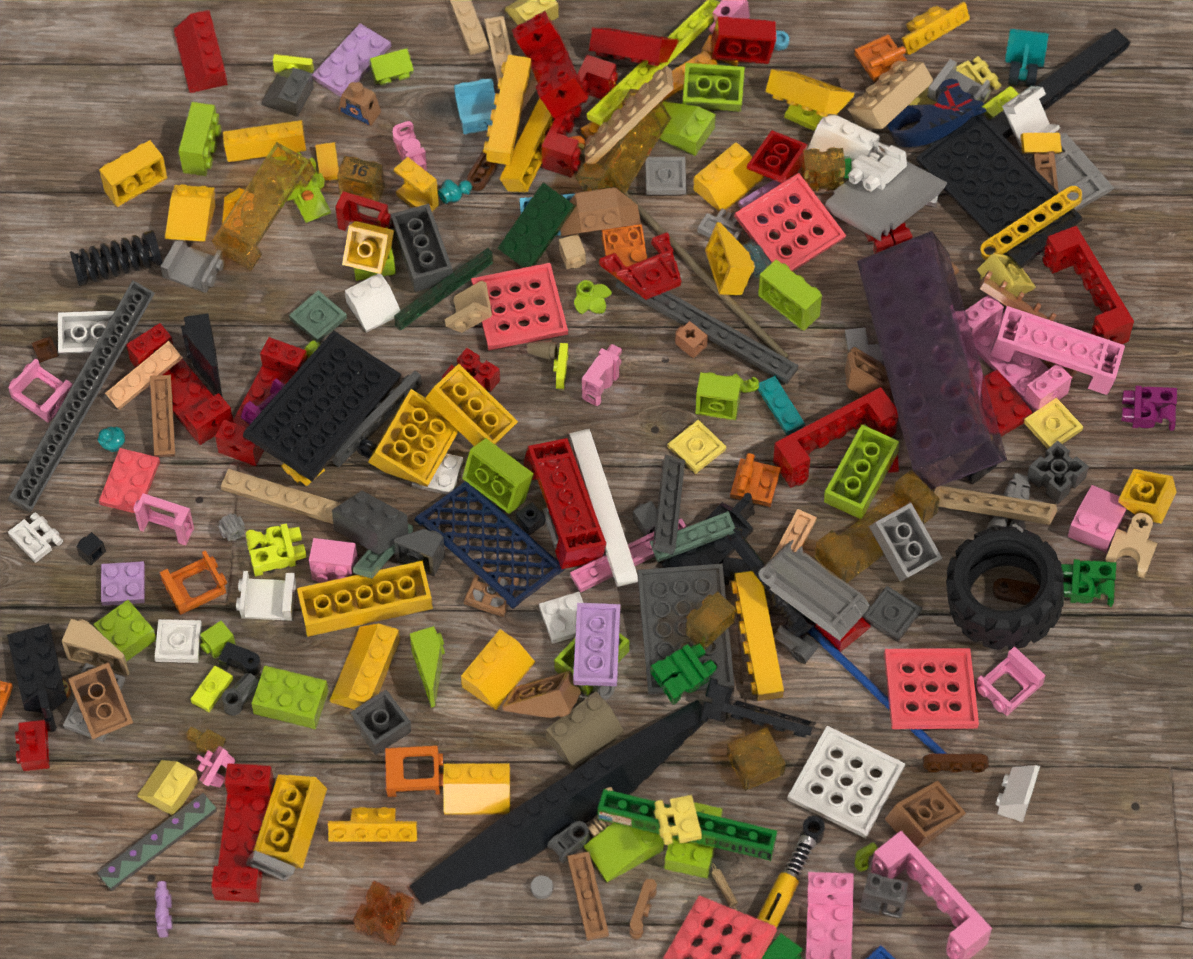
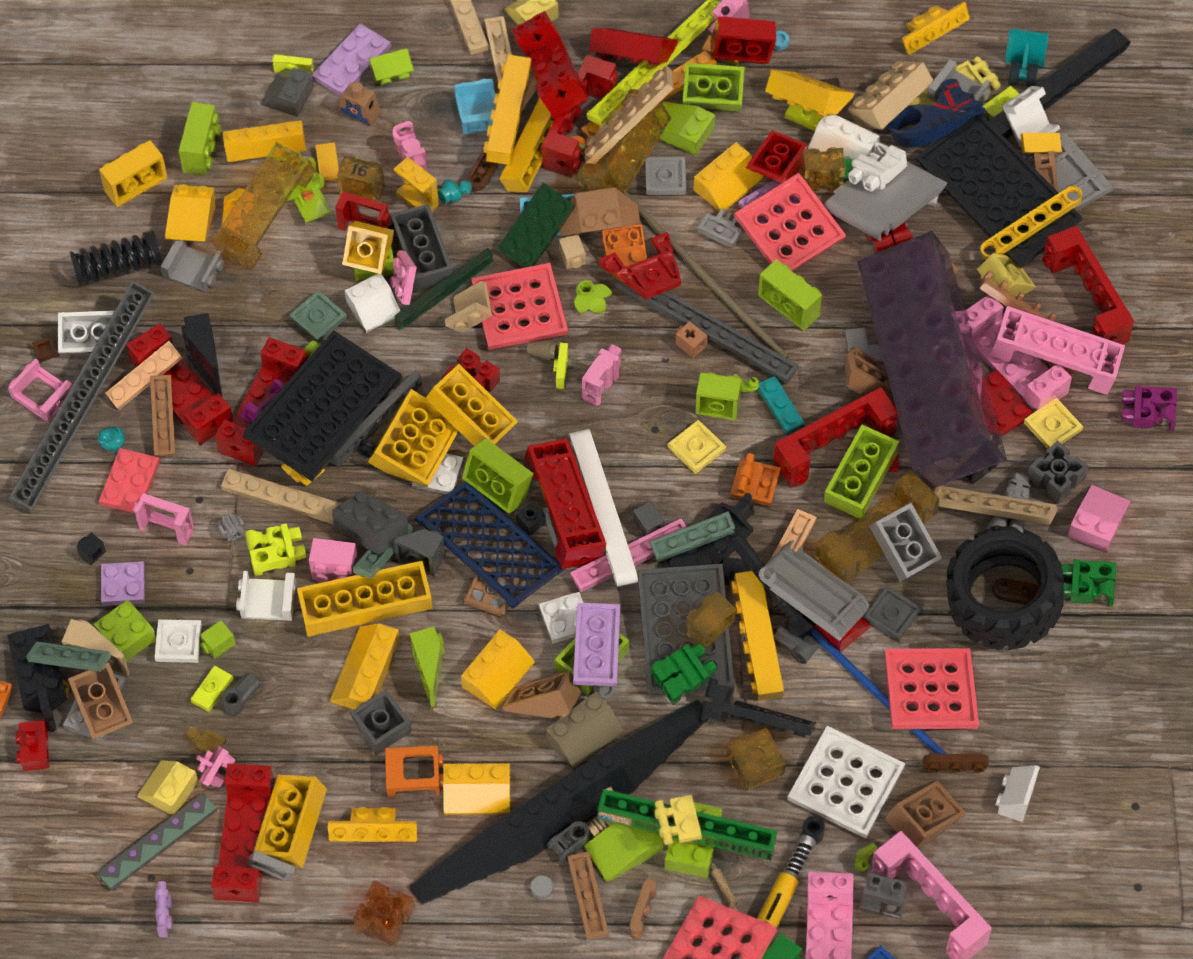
white plate [8,512,63,563] -> none
orange window [160,550,227,615] -> none
red slope [174,10,228,93] -> none
black leg [218,642,261,676] -> none
lime brick [251,666,329,729] -> none
dark grey plate [653,455,685,555] -> none
yellow slope [705,222,755,295] -> none
clear light blue hips [742,239,771,278] -> none
orange plate [854,35,907,82] -> none
bright pink window [976,647,1046,716] -> none
tan piece [1105,513,1158,579] -> none
yellow slope [1118,469,1177,524] -> none
none -> sand green tile [26,642,111,672]
none -> bright pink tile [390,251,416,305]

